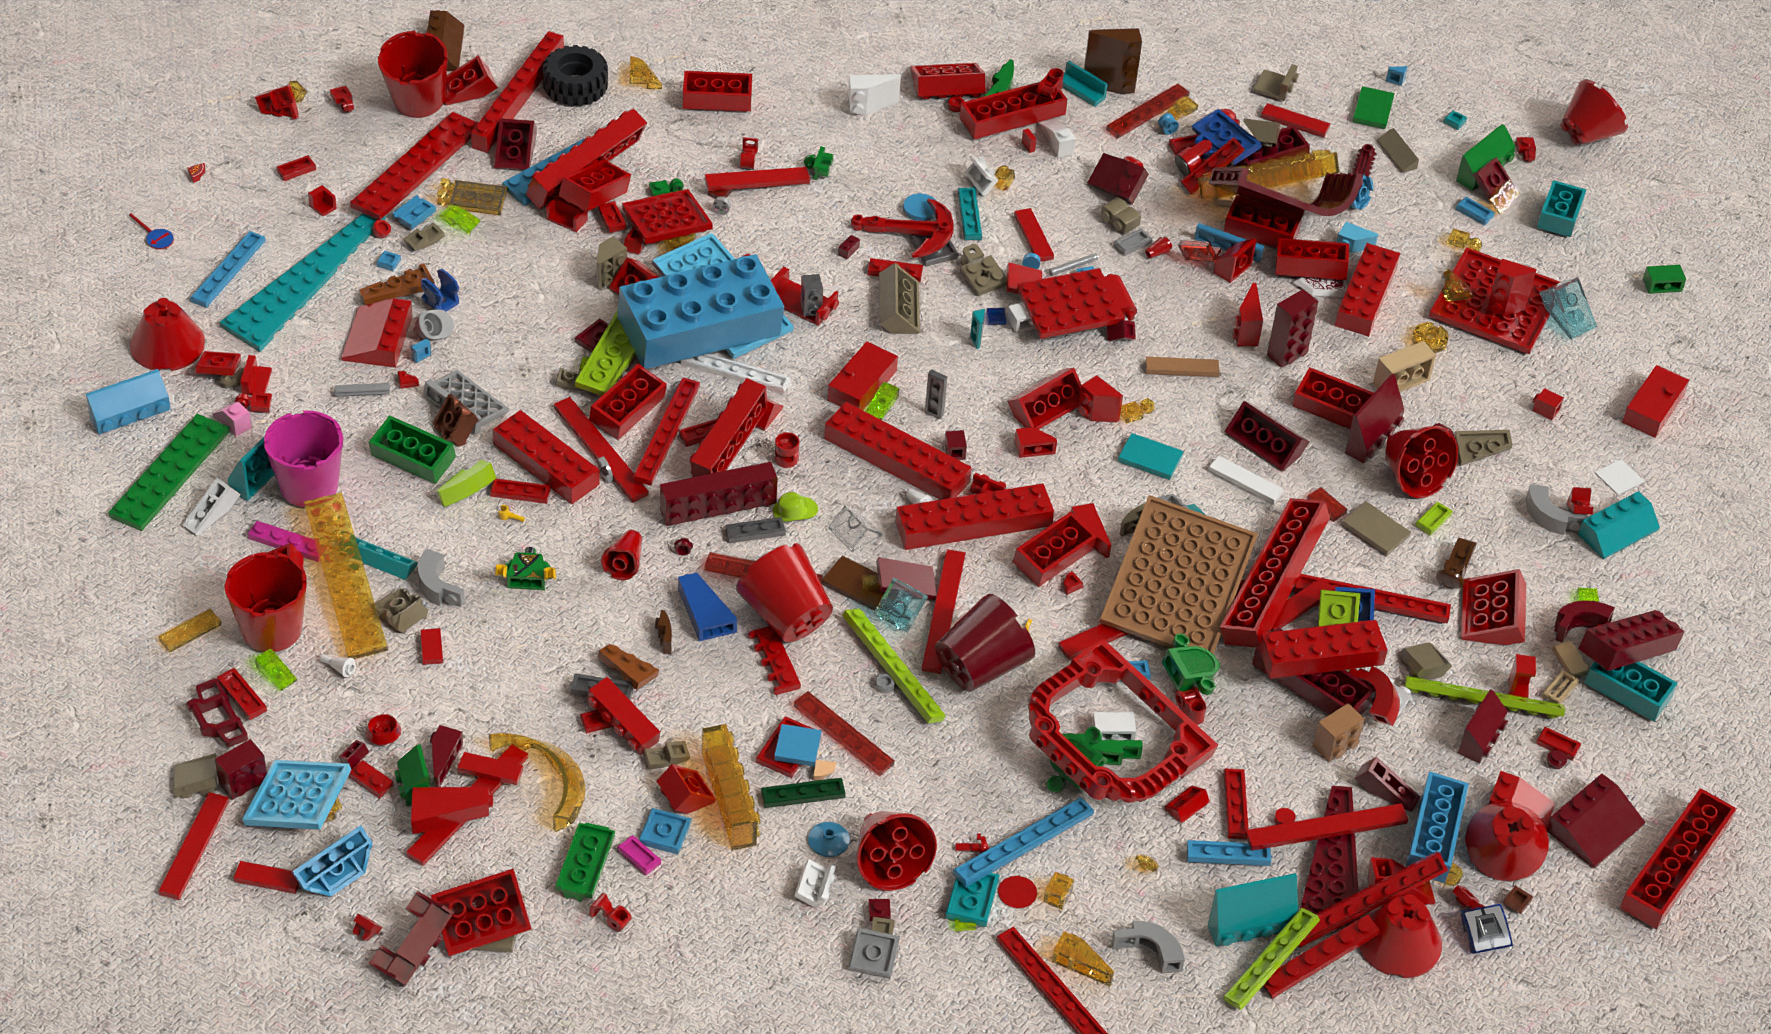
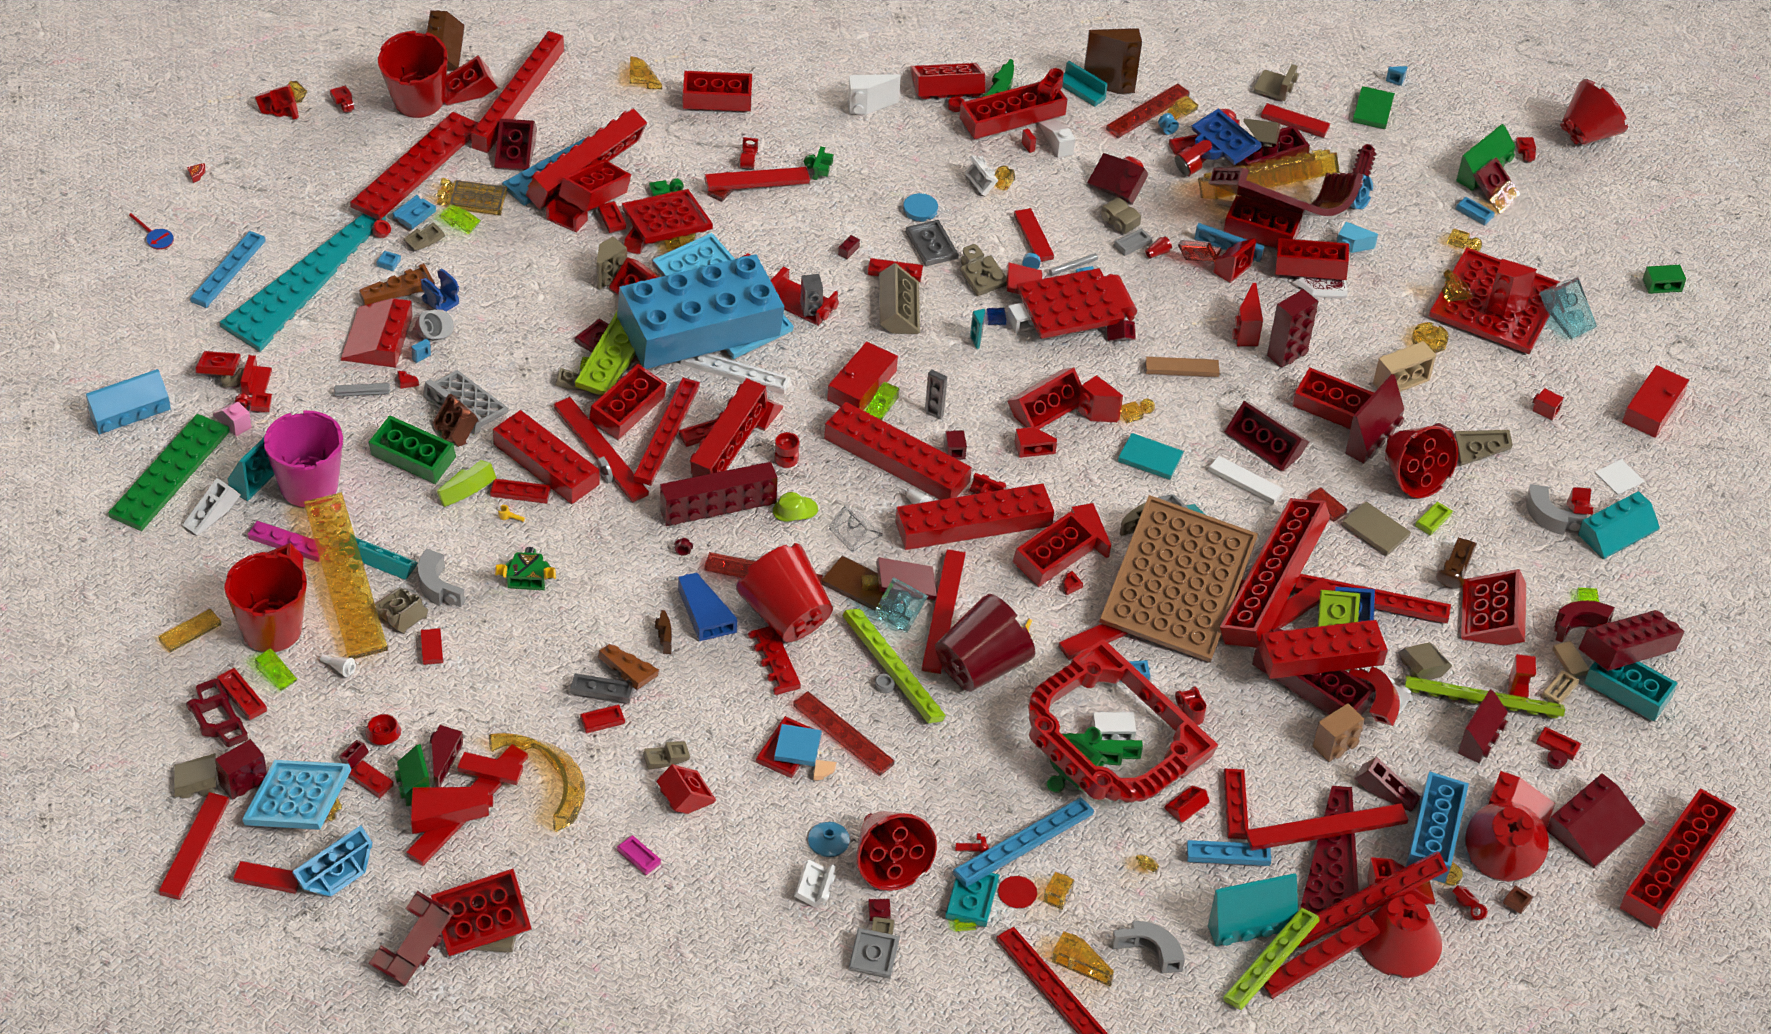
red cone [130,298,205,371] -> none
red tile [276,155,316,181] -> none
red panel [308,185,337,216] -> none
red tile [353,914,383,941] -> none
black tyre [543,45,608,107] -> none
green brick [555,822,615,902] -> none
red brick [587,677,661,755] -> none
red leg [589,893,632,932] -> none
red cone [601,530,642,580] -> none
dark azure tile [639,808,692,855] -> none
clear yellow brick [702,724,760,850] -> none
light grey tile [712,197,731,215] -> none
flat silver tile [725,517,786,543] -> none
dark green tile [761,777,846,808] -> none
red piece [851,198,954,258] -> none
teal tile [958,188,982,240] -> none
green piece [1162,633,1220,695] -> none
red tile [1180,137,1245,195] -> none
red tile [1274,808,1296,825] -> none
red brick [1335,243,1401,337] -> none
dark tan slope [1377,128,1419,173] -> none
teal tile [1443,110,1467,130] -> none
slope [1460,903,1513,954] -> none
teal brick [1537,180,1587,237] -> none

